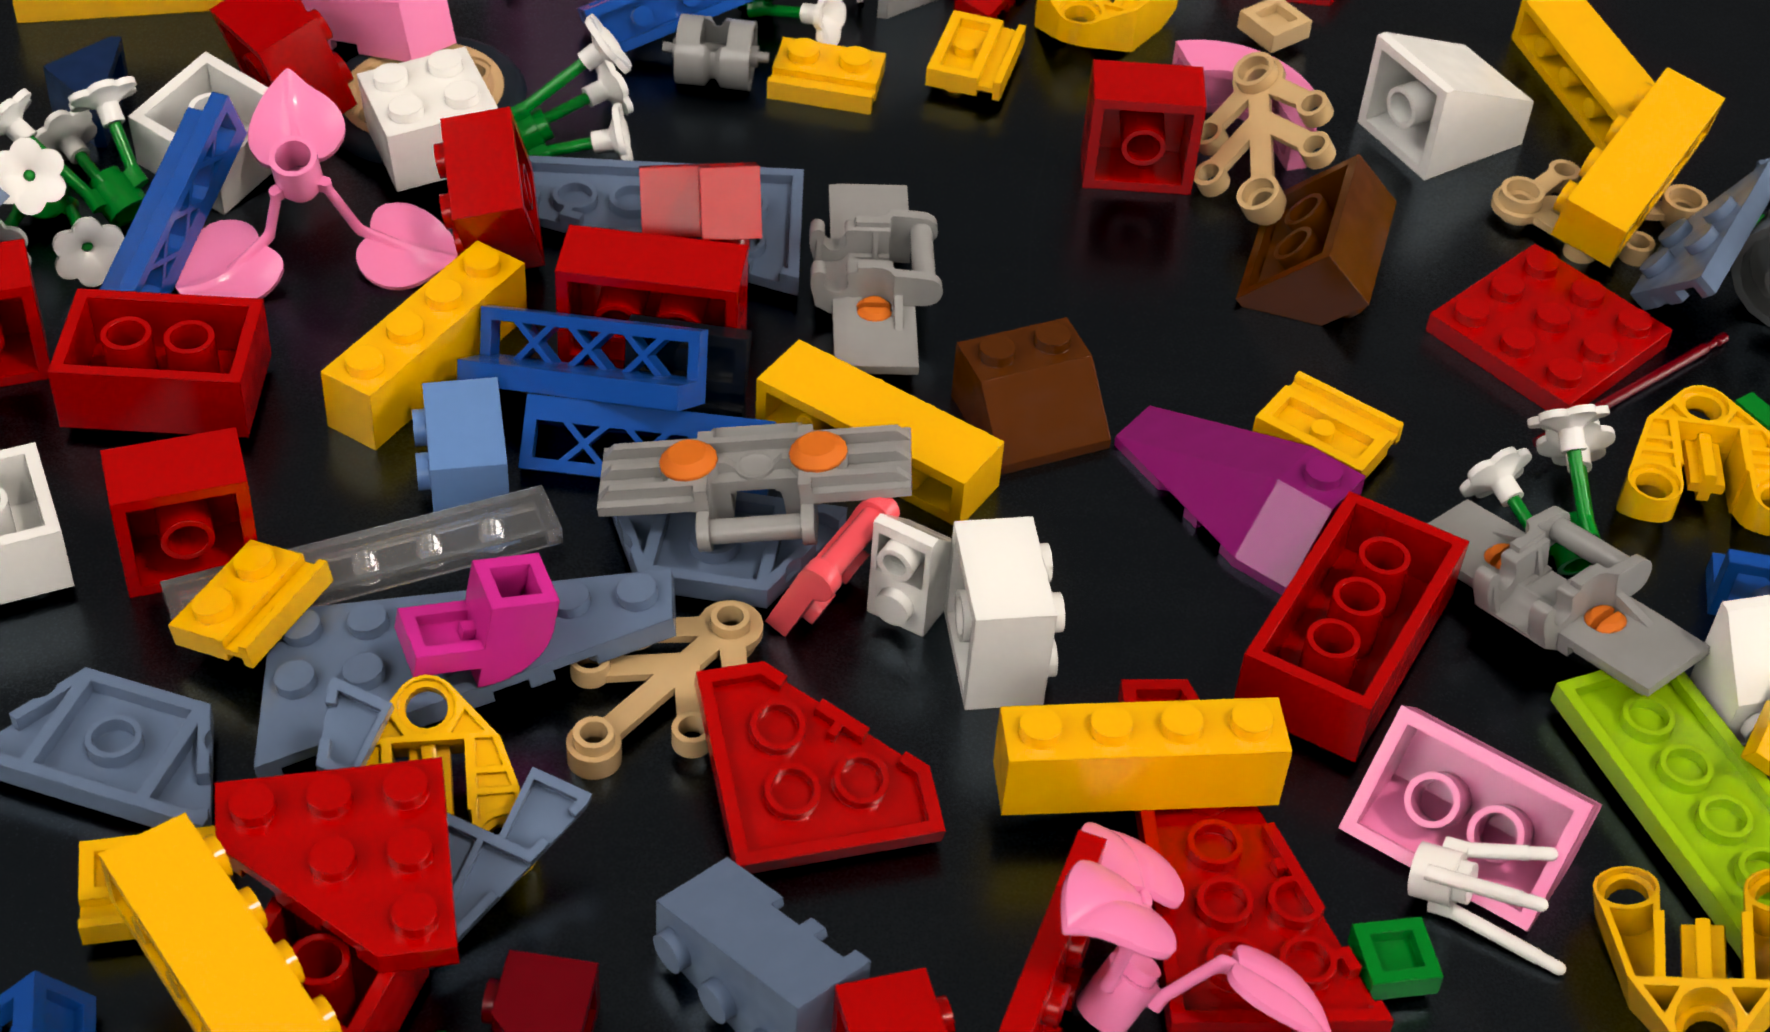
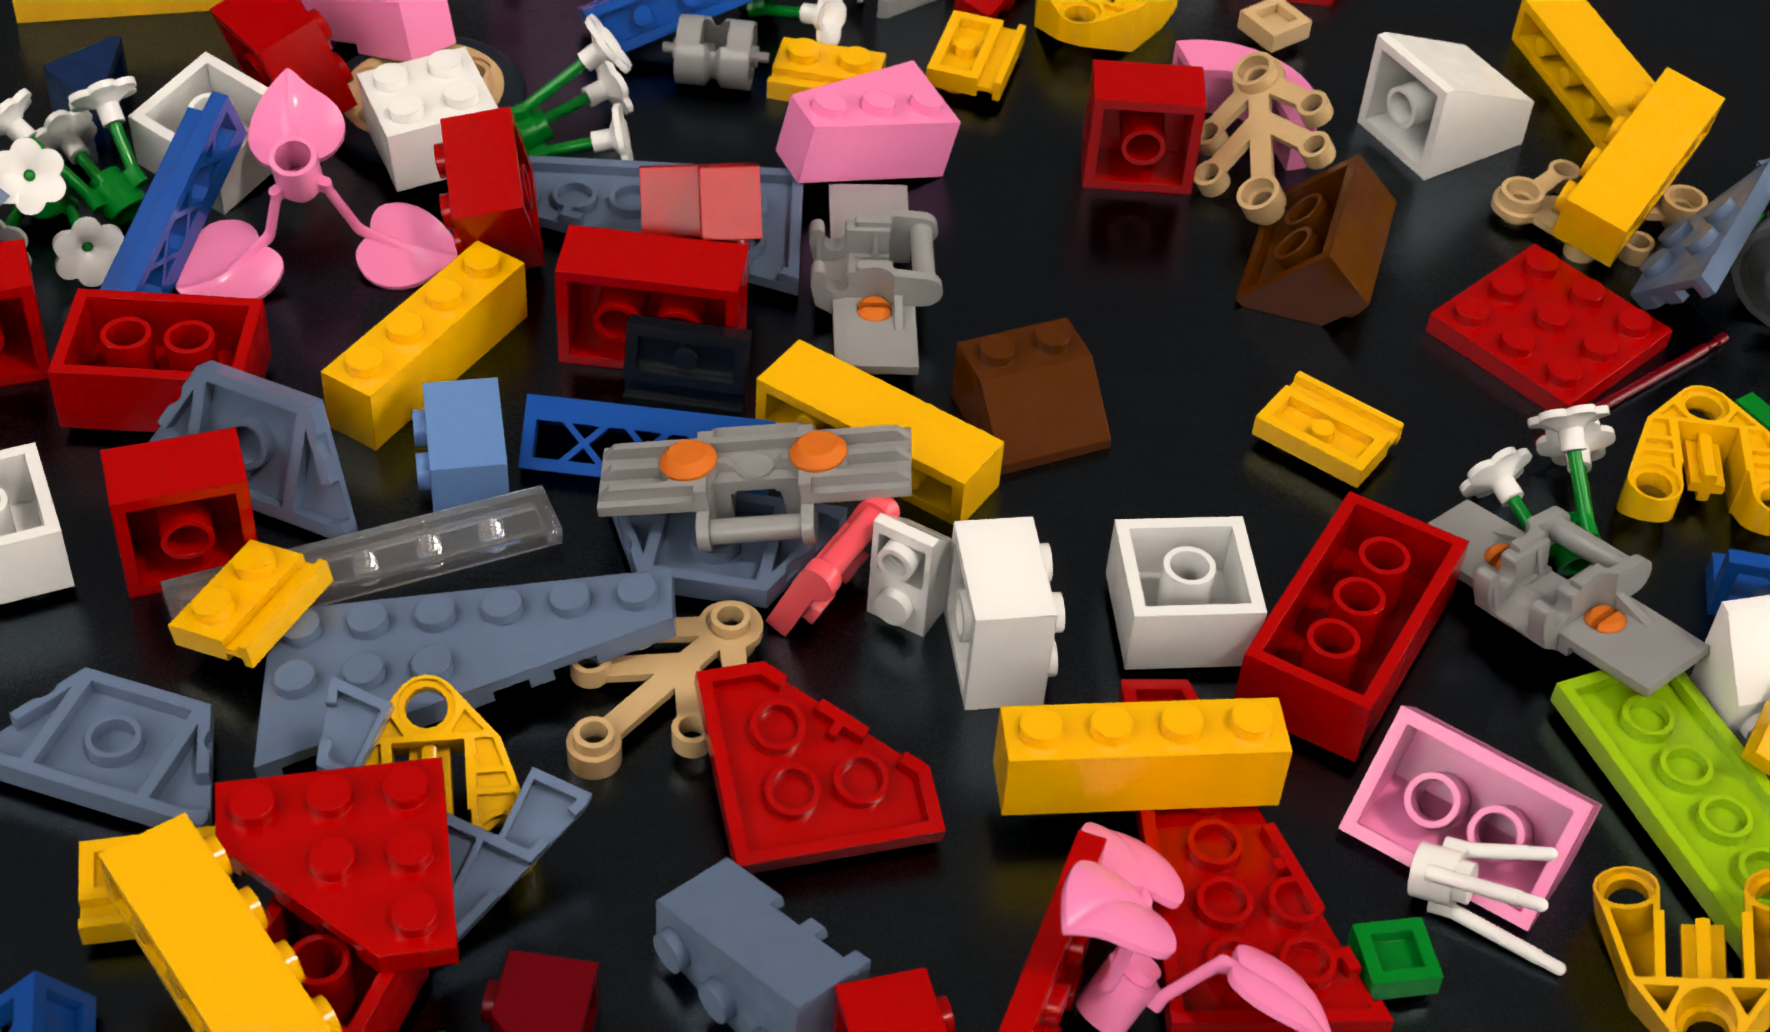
dark pink brick [394,553,560,688] -> none
blue fence [457,305,709,412] -> none
magenta wedge [1114,405,1366,595] -> none
none -> sand blue wing [149,360,357,543]
none -> bright pink wedge [775,60,961,183]
none -> white brick [1105,516,1267,670]

